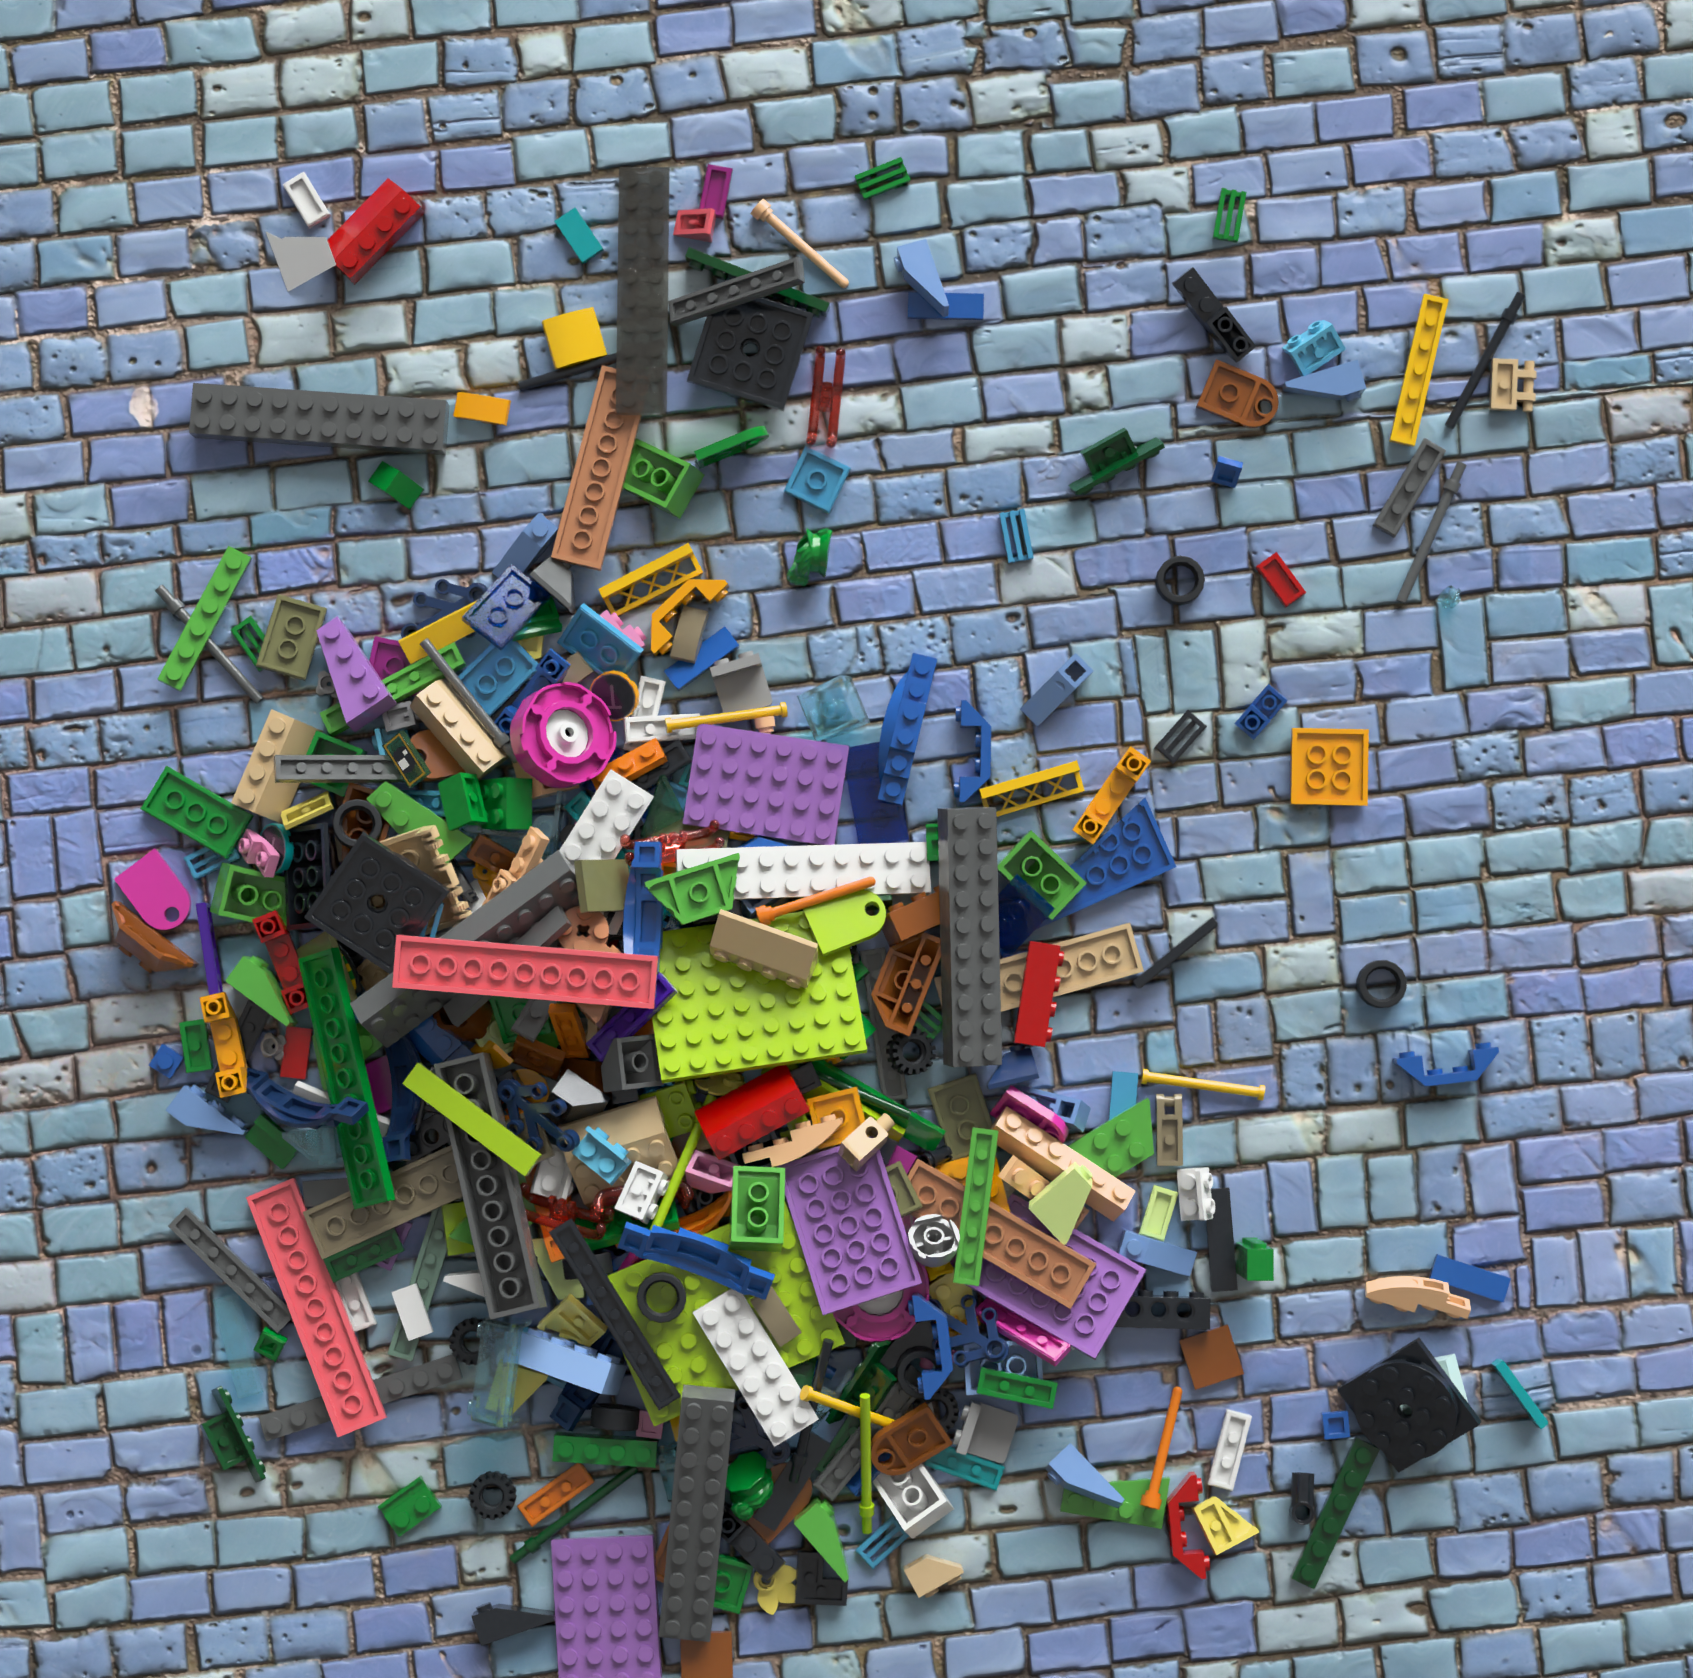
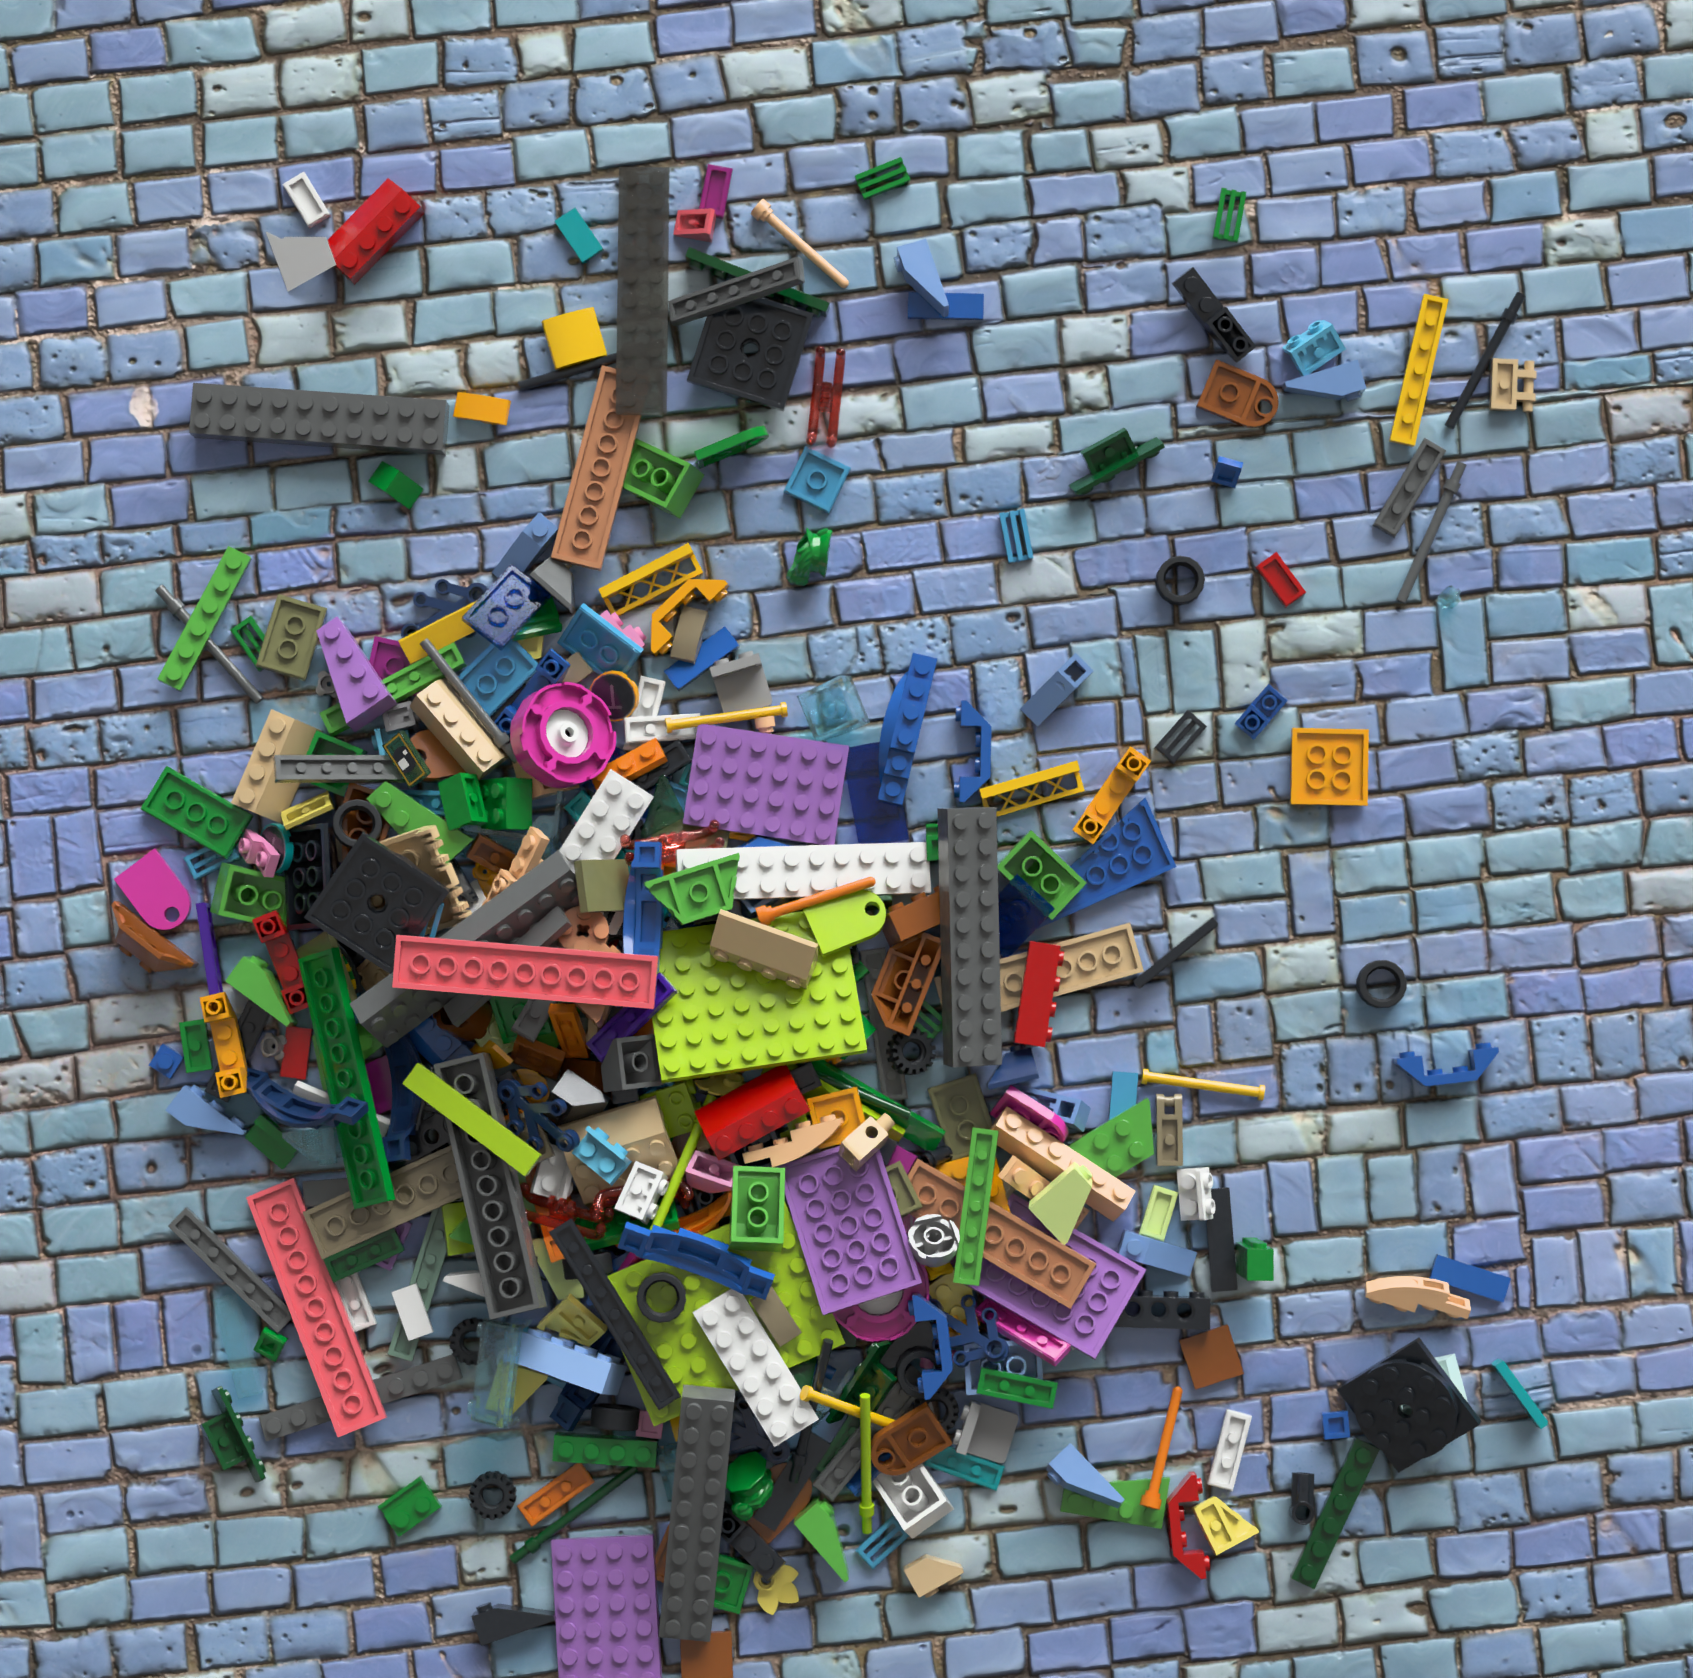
black plate [794,1550,848,1606] -> none

